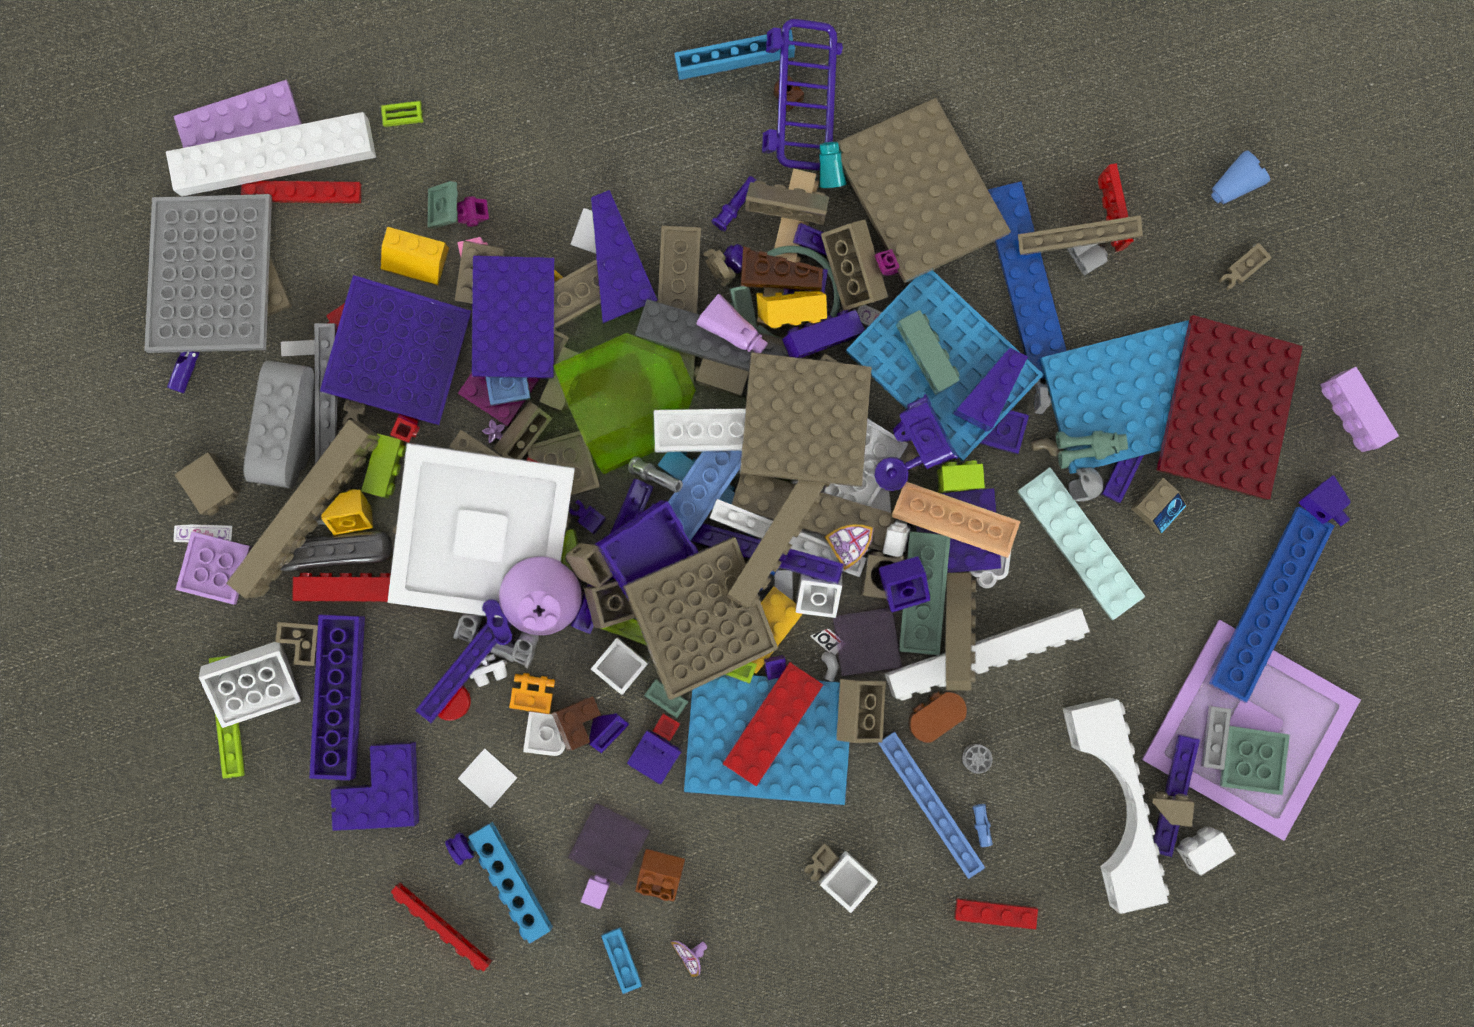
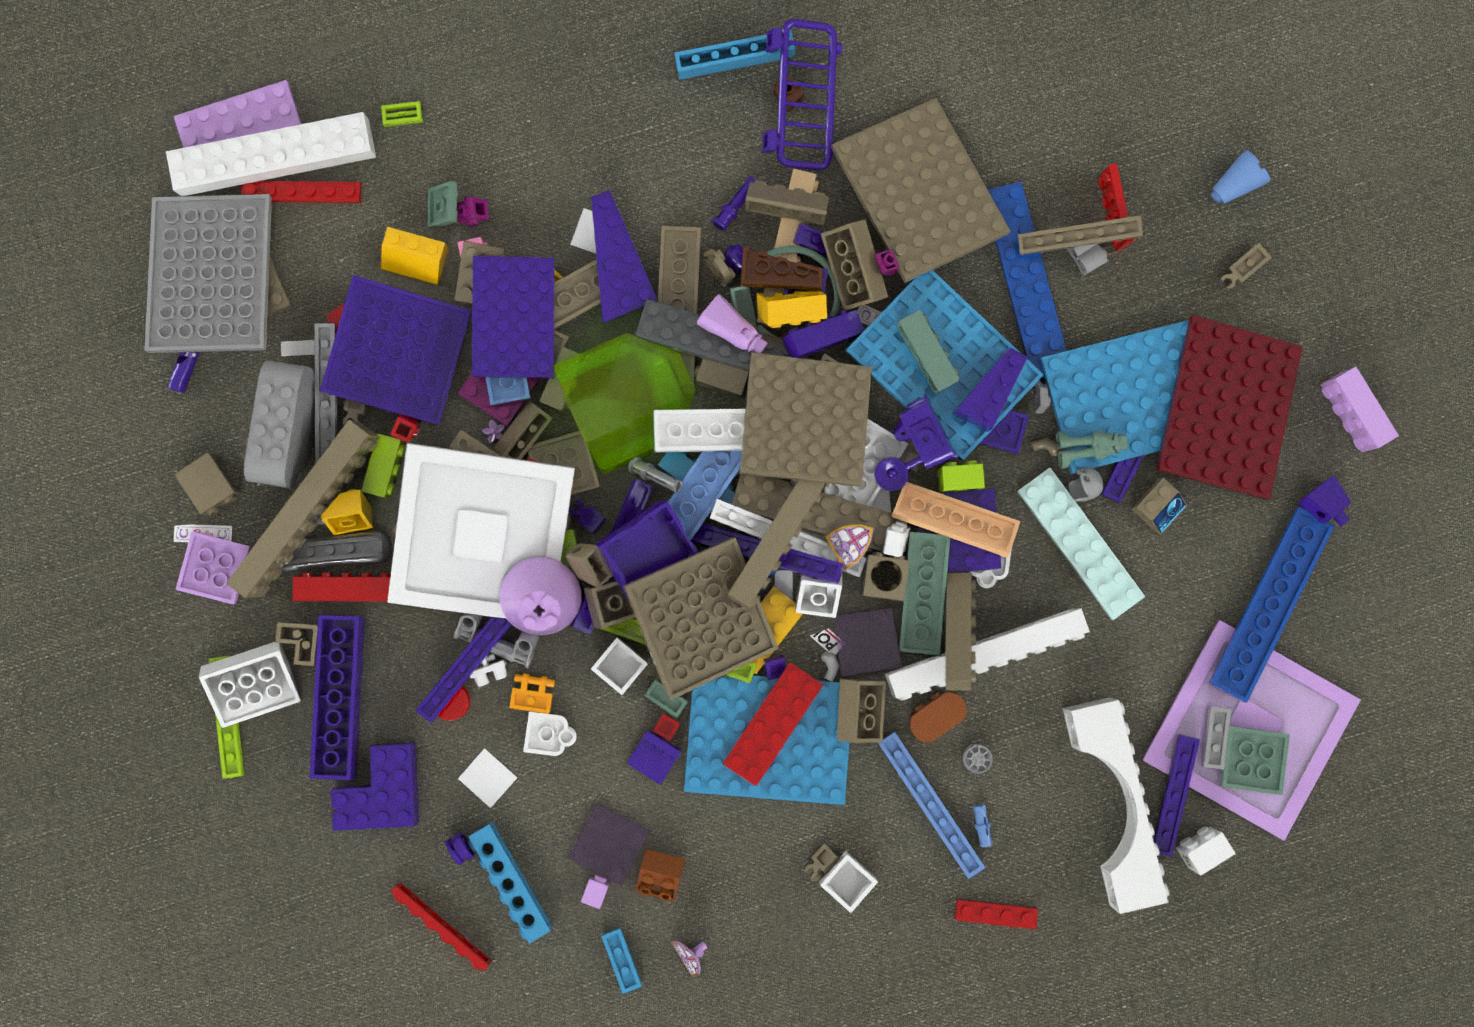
dark purple piece [482,599,512,645] -> none
reddish brown brick [552,696,601,750] -> none
dark purple slope [589,713,629,753] -> none
teal plant [819,142,847,188] -> none
dark purple slope [879,556,930,612] -> none
dark tan slope [1148,791,1194,827] -> none

